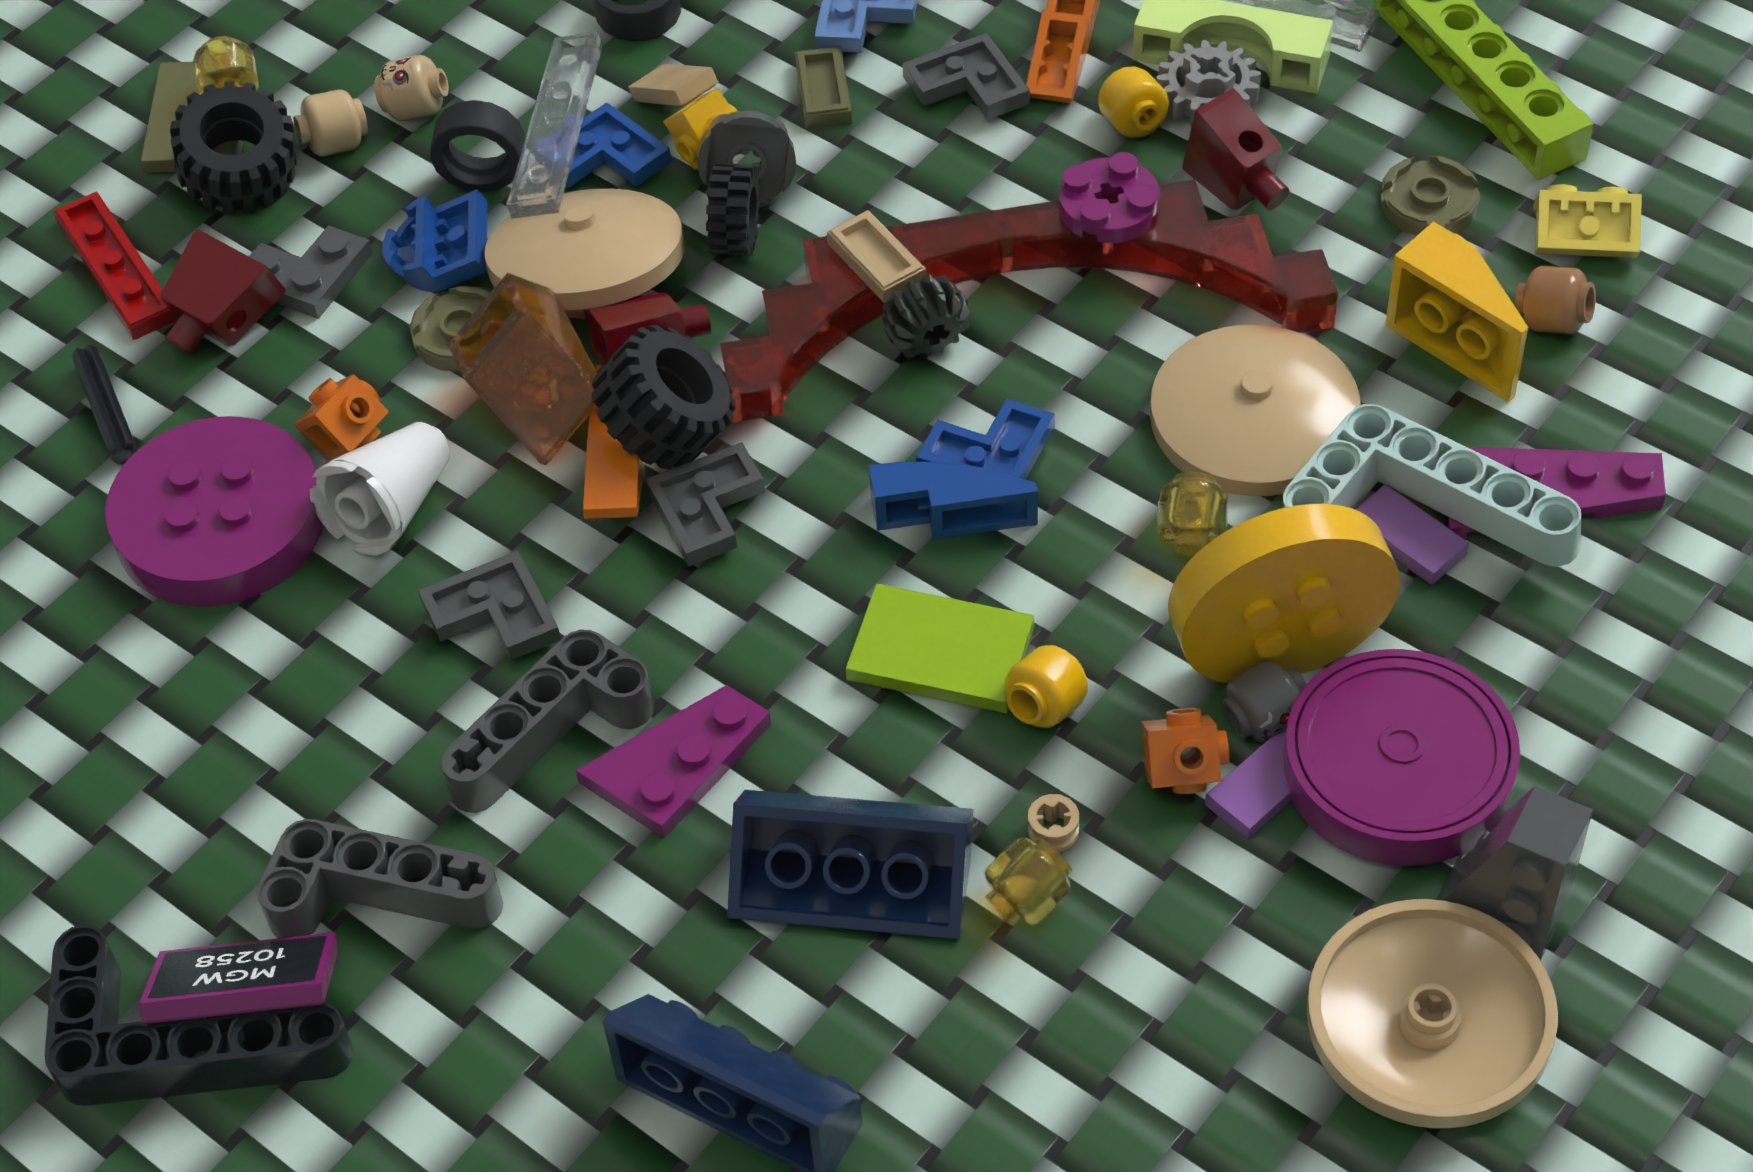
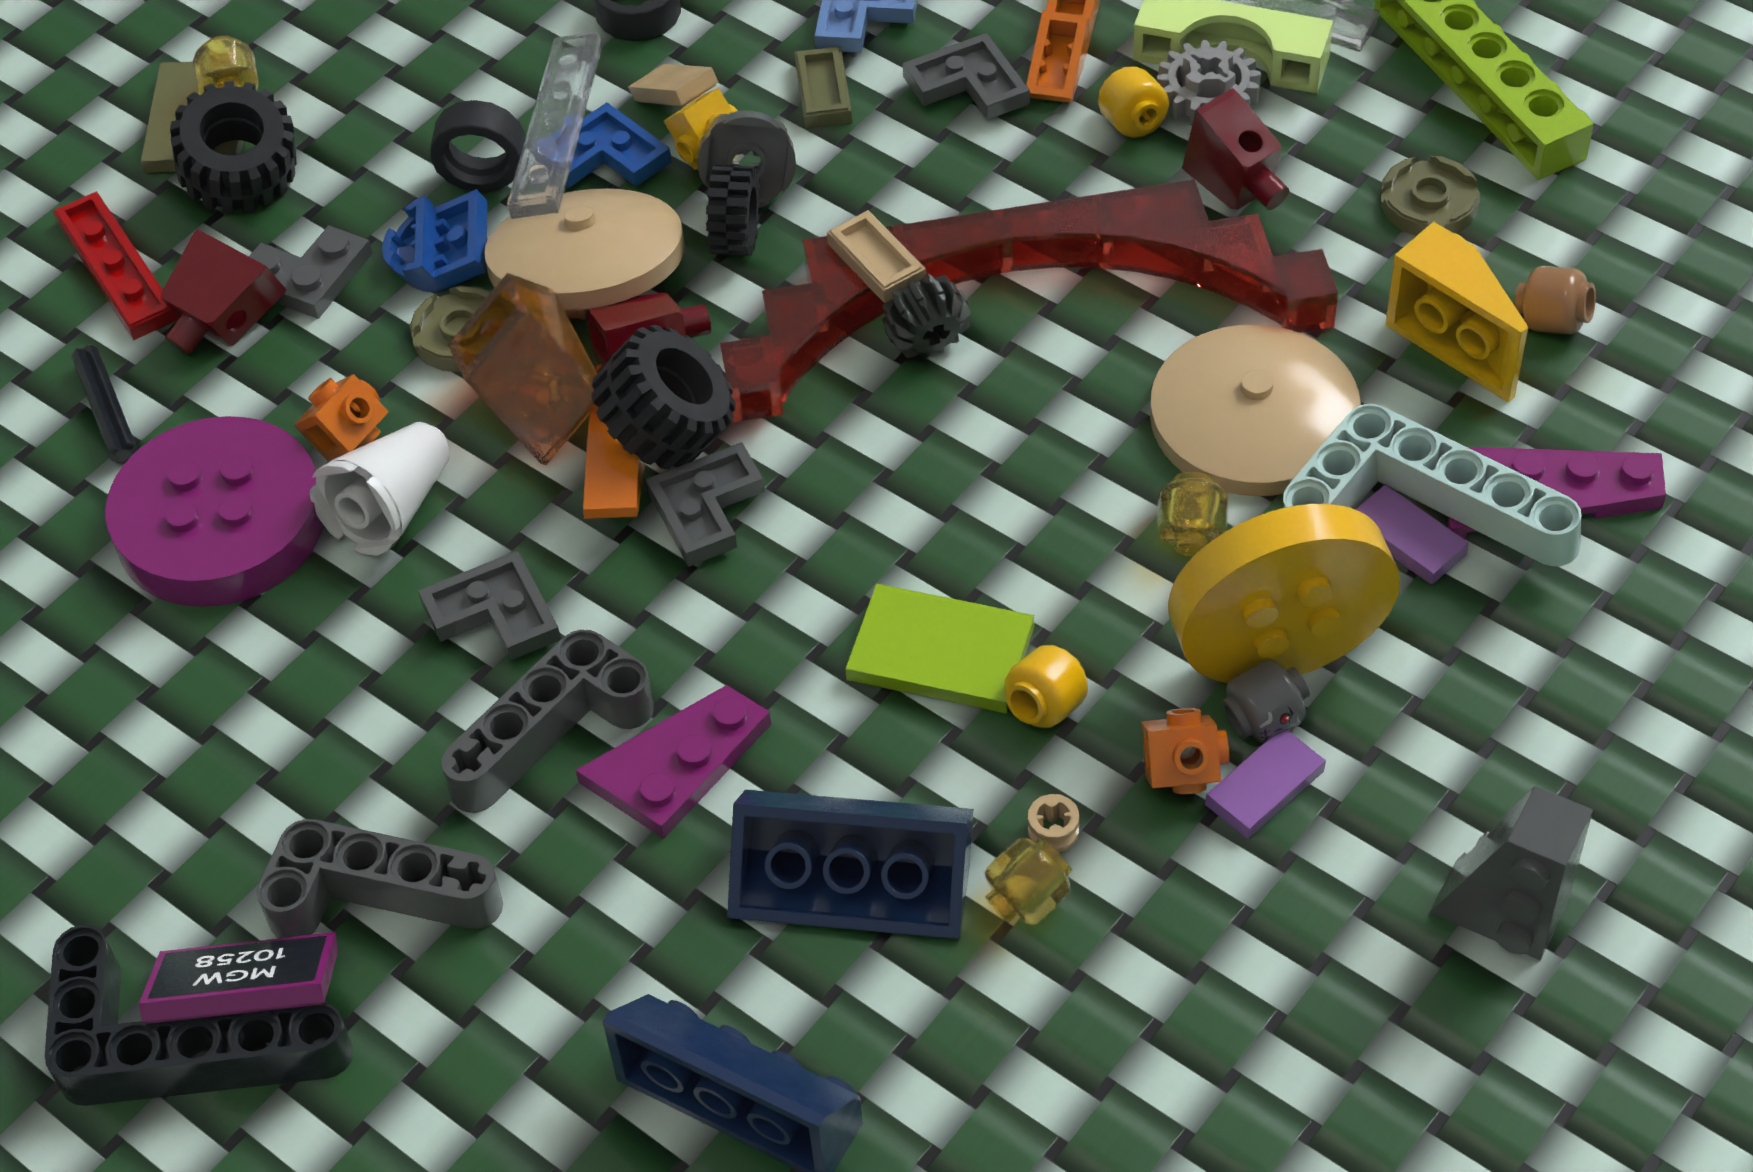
tan head [293,89,368,157] -> none
tan head [374,55,449,121] -> none
blue slope [869,462,1038,540] -> none
blue plate [916,399,1055,480] -> none
magenta plate [1059,152,1160,243] -> none
magenta brick [1284,649,1520,866] -> none
tan dish [1307,899,1558,1128] -> none
light yellow bracket [1533,184,1642,258] -> none

